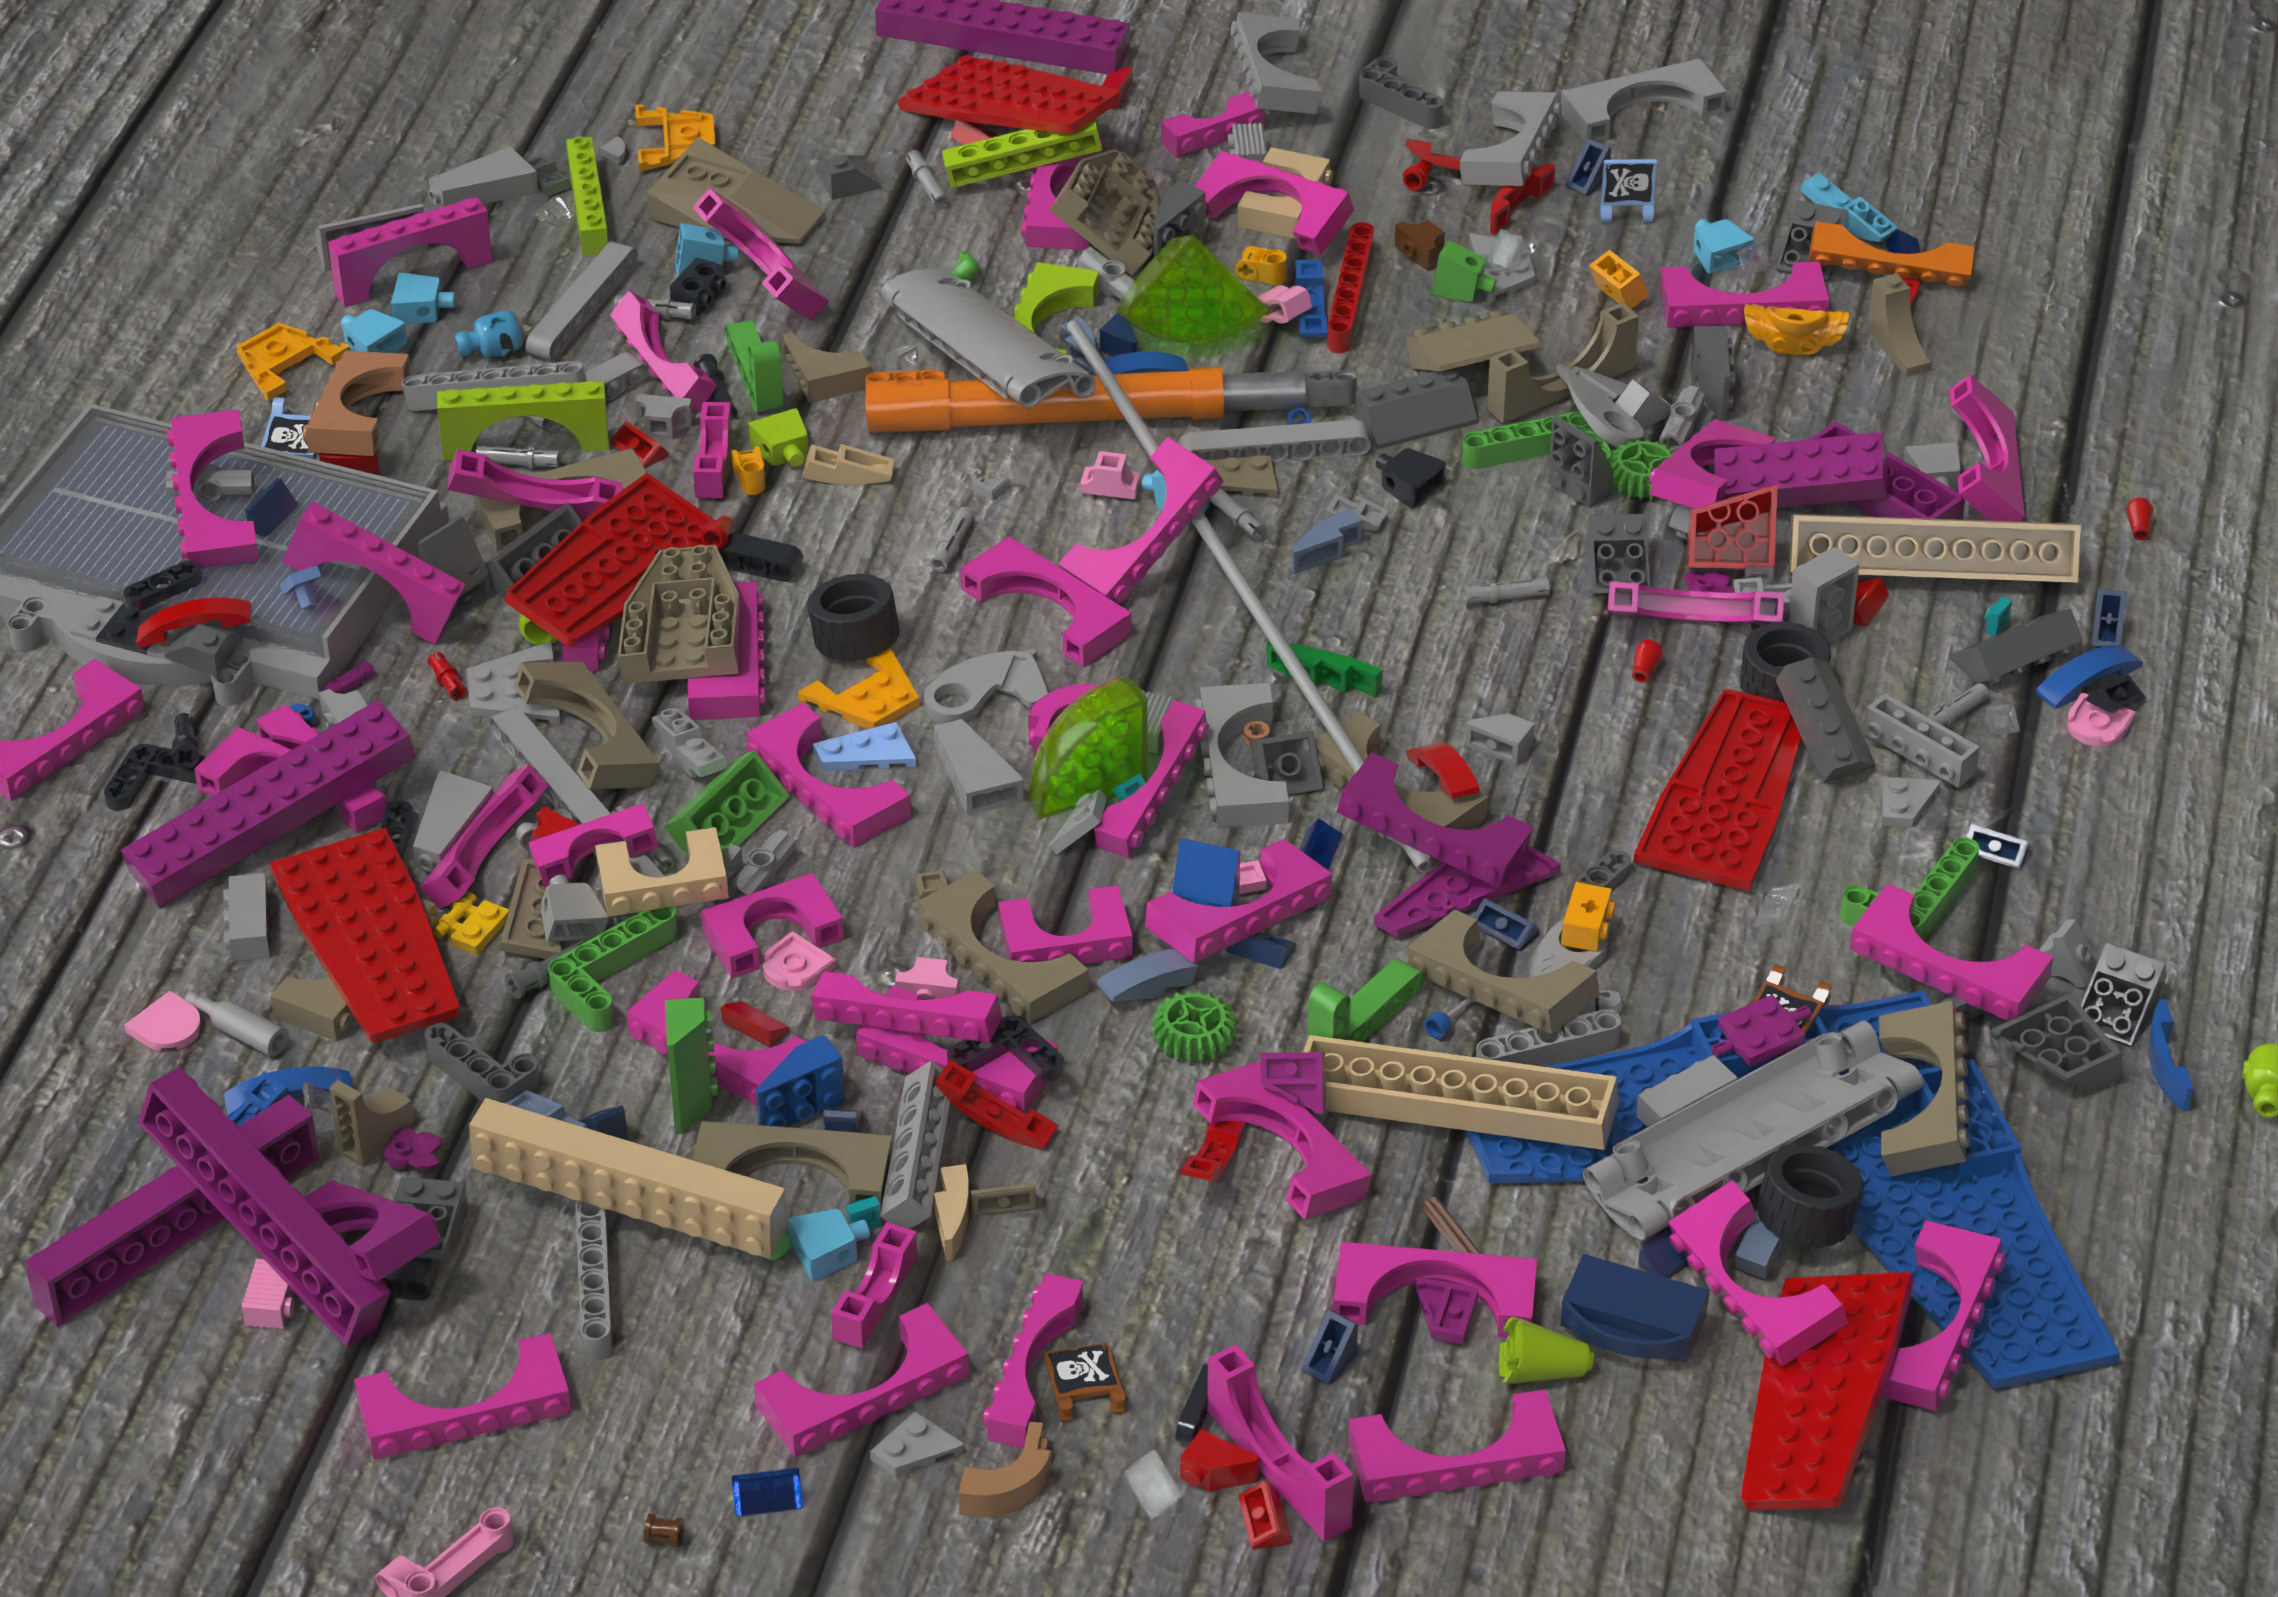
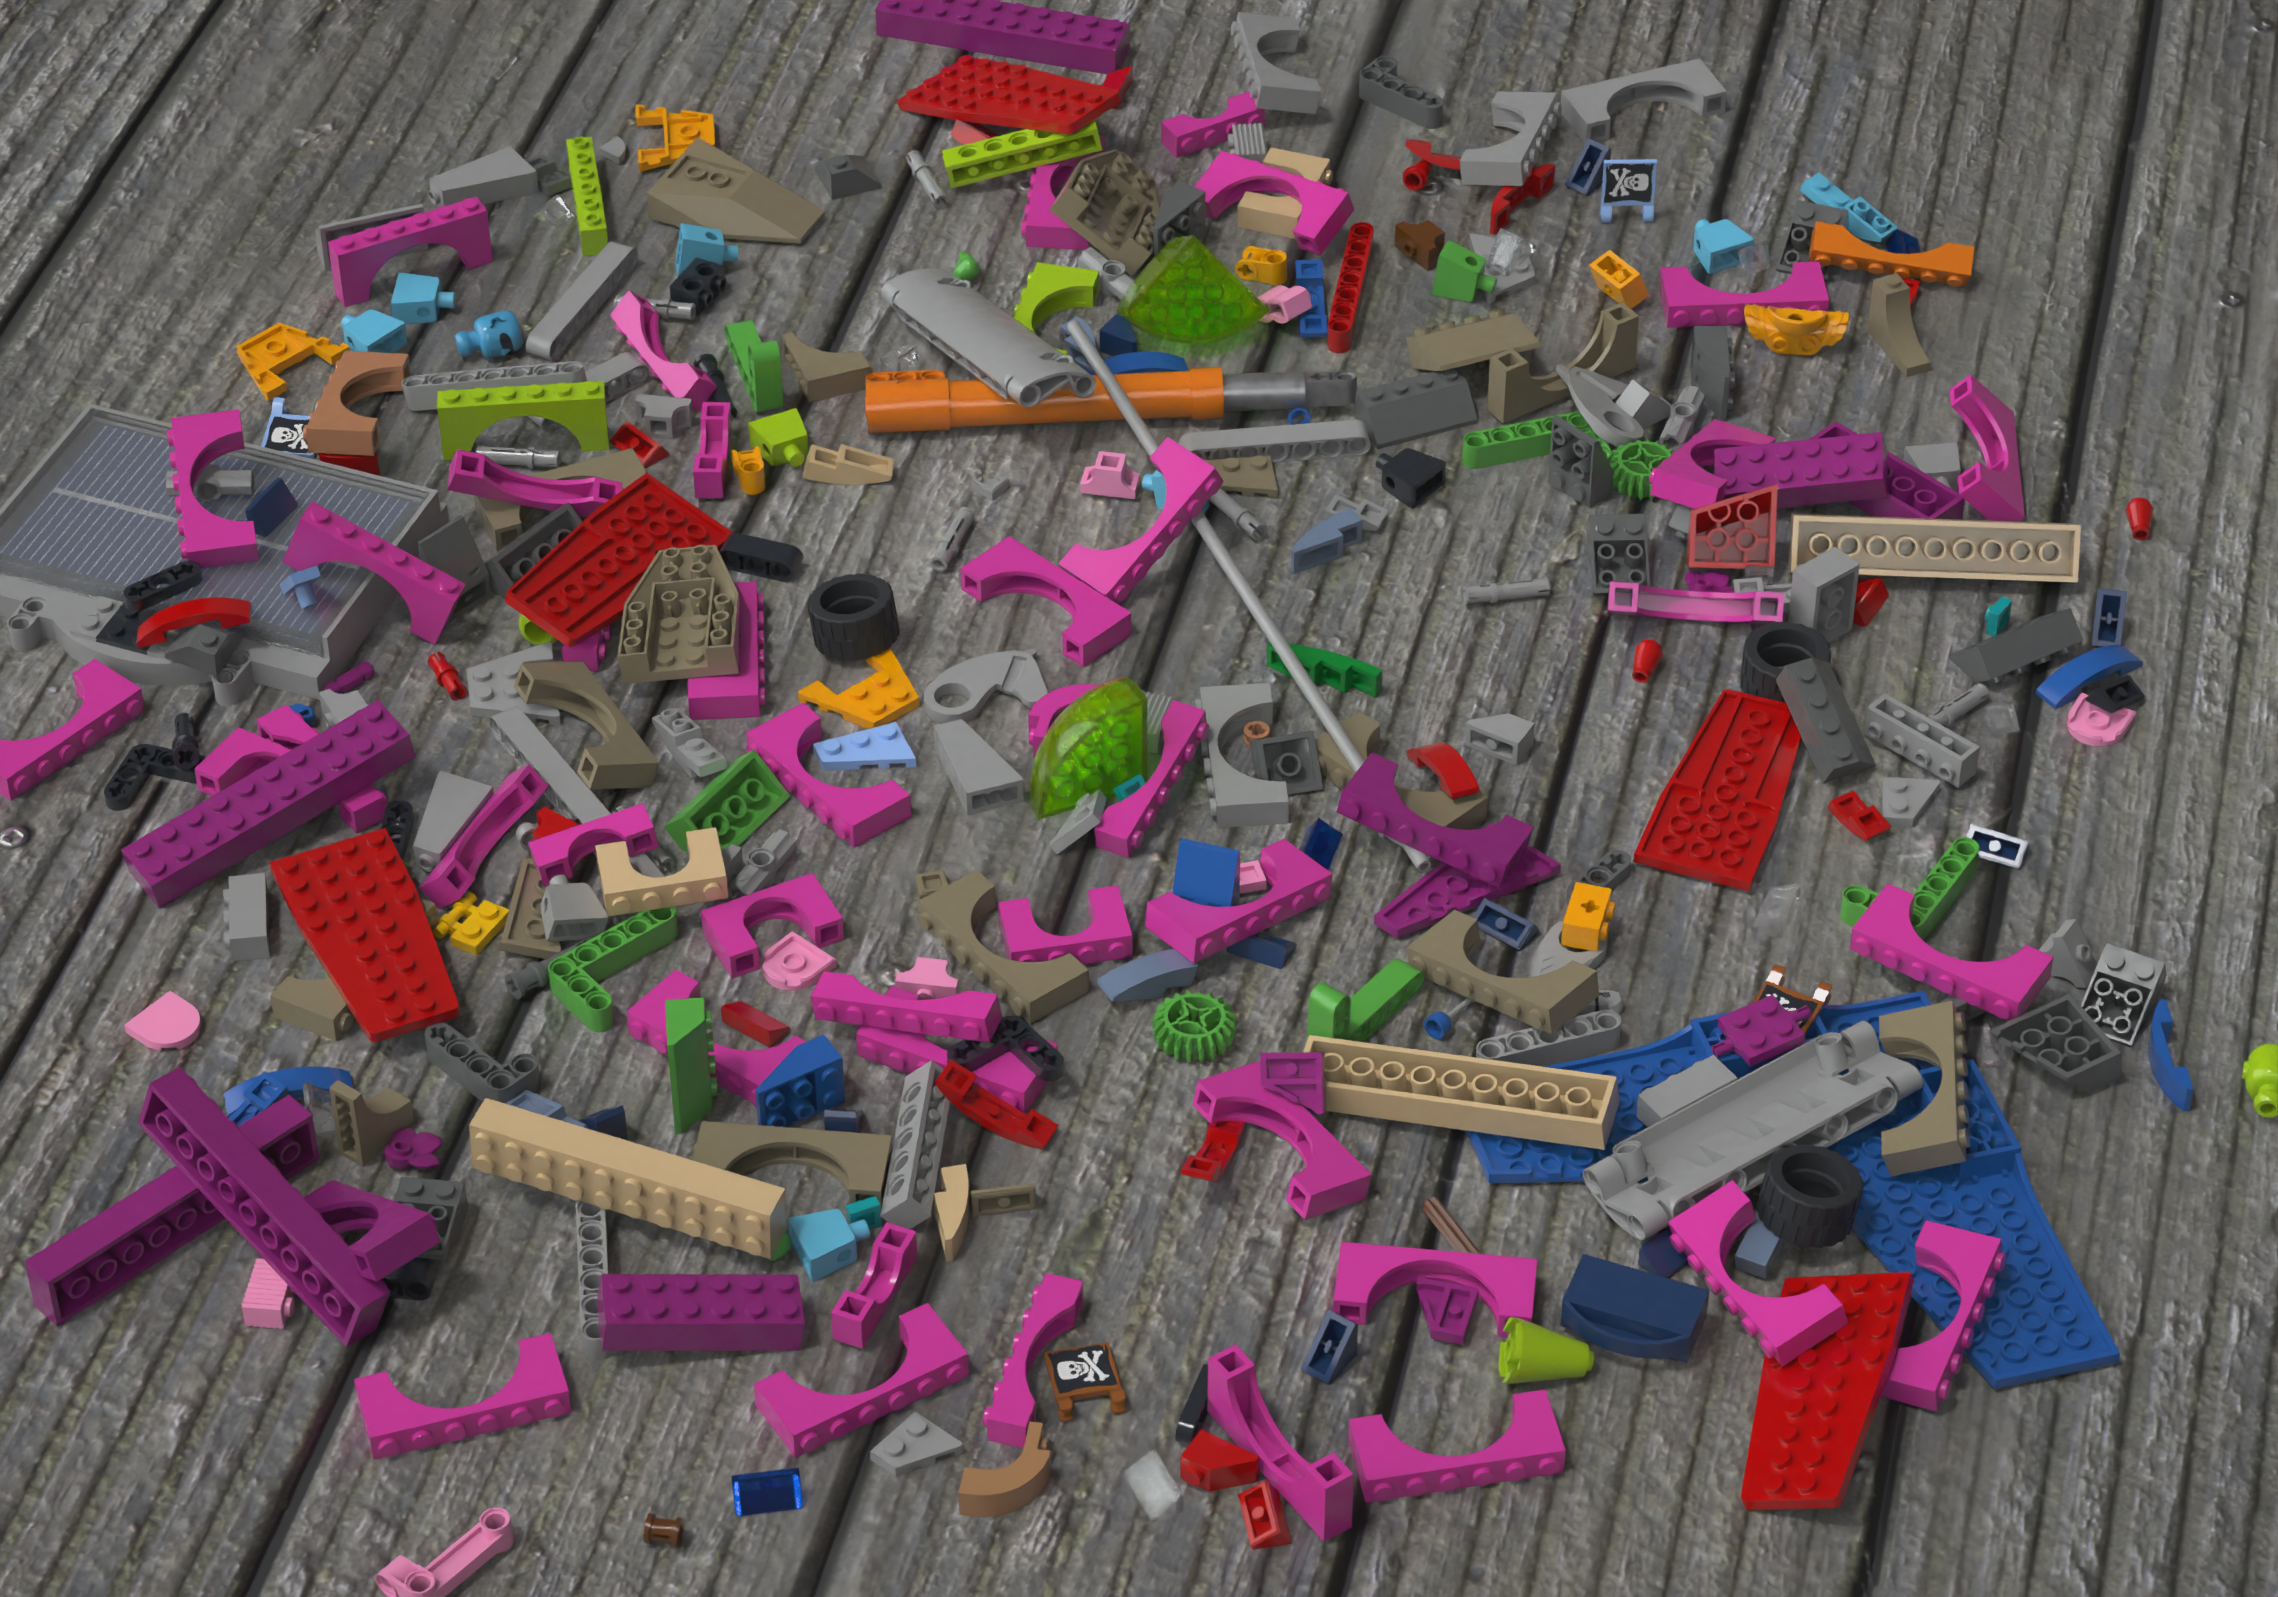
light grey piece [185,991,289,1057] -> none
dark pink arch [693,188,829,321] -> none
red cone [701,516,734,549] -> none
none -> magenta brick [597,1274,805,1351]
none -> red slope [1827,790,1891,841]

